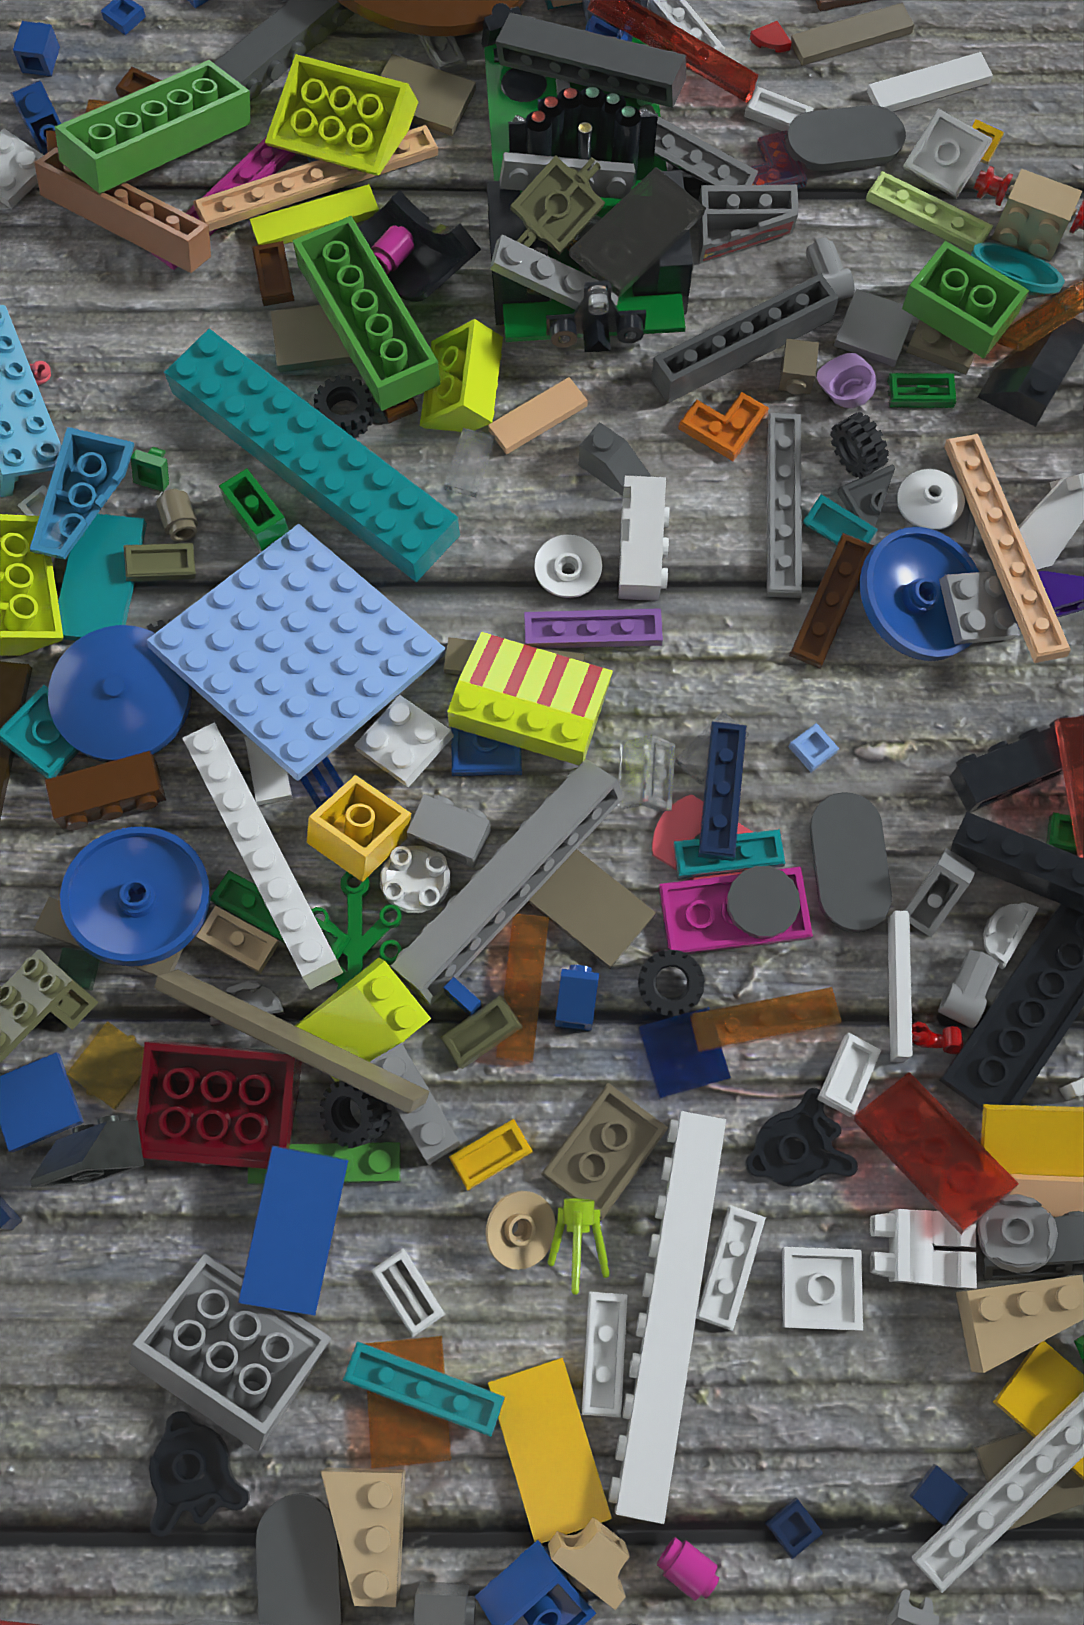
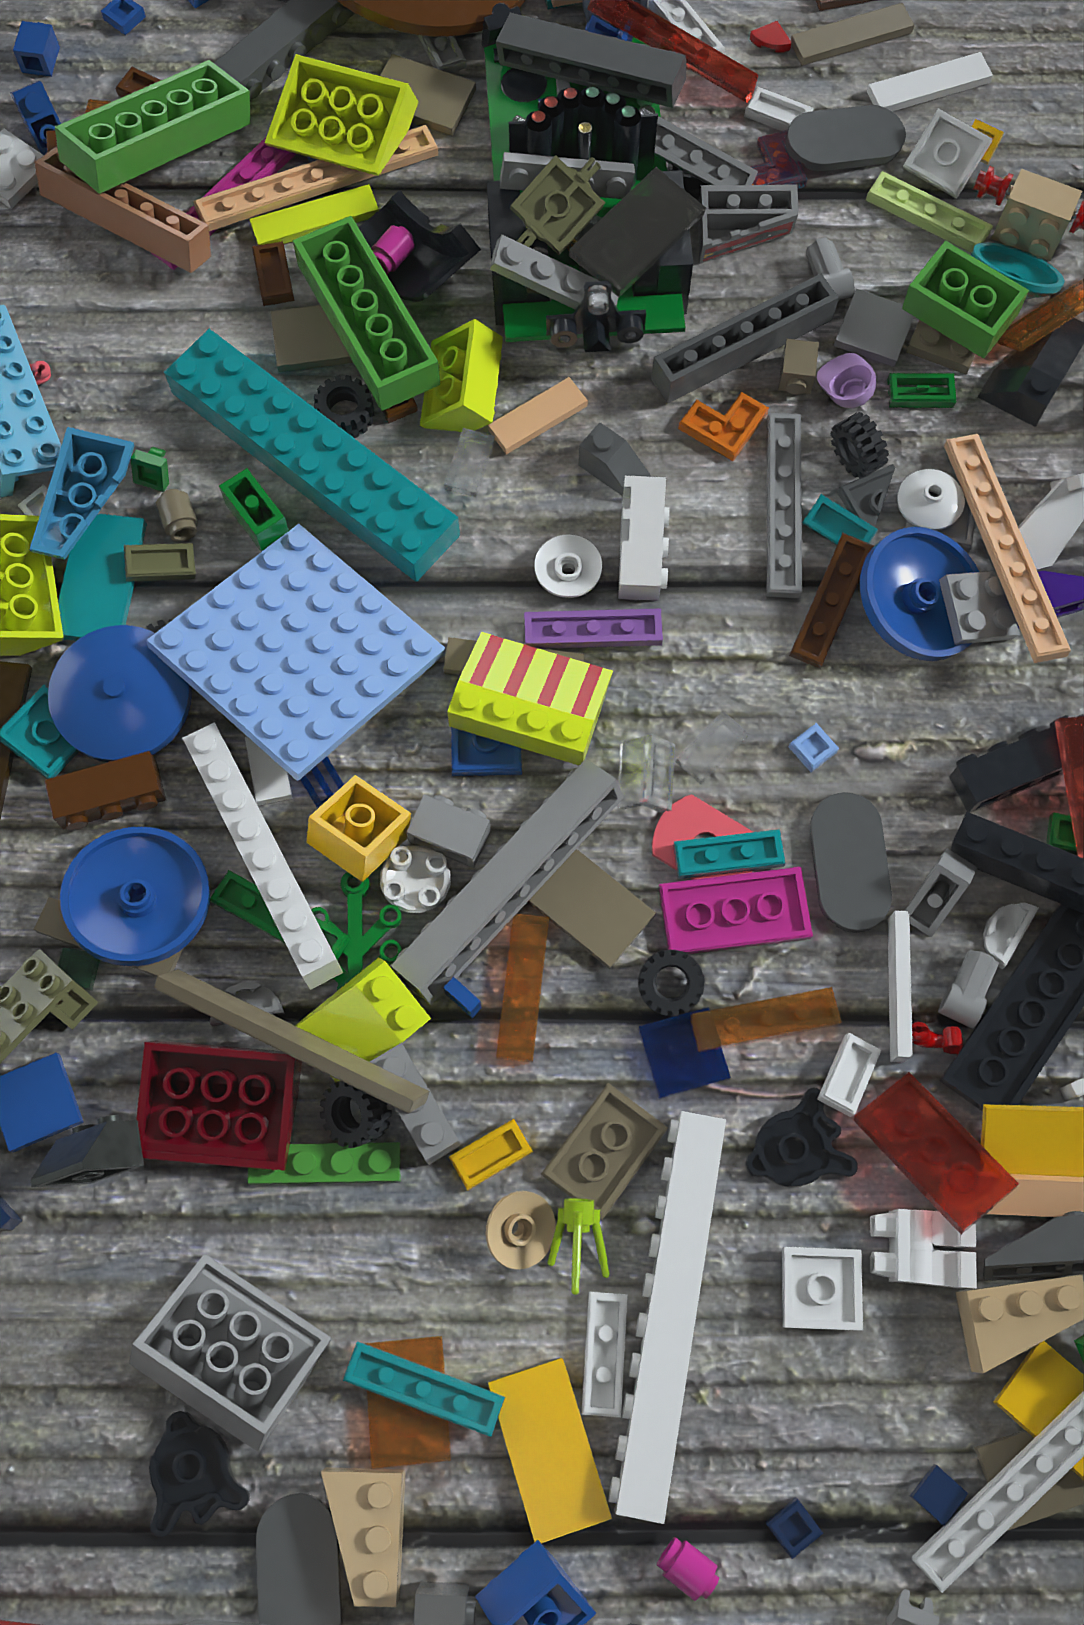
clear yellow piece [66,1021,144,1110] -> none
tan plate [196,906,279,974] -> none
blue tile [238,1145,348,1316] -> none
white plate [354,695,454,787] -> none
white tile [371,1248,446,1337] -> none
olive tile [440,995,522,1069] -> none
tan brick [548,1517,630,1611] -> none
blue slope [555,965,599,1031] -> none
white tile [696,1205,766,1331] -> none
dark blue tile [698,721,747,861] -> none
dark grey tile [727,866,800,939] -> none
light grey tile [977,1194,1058,1273] -> none

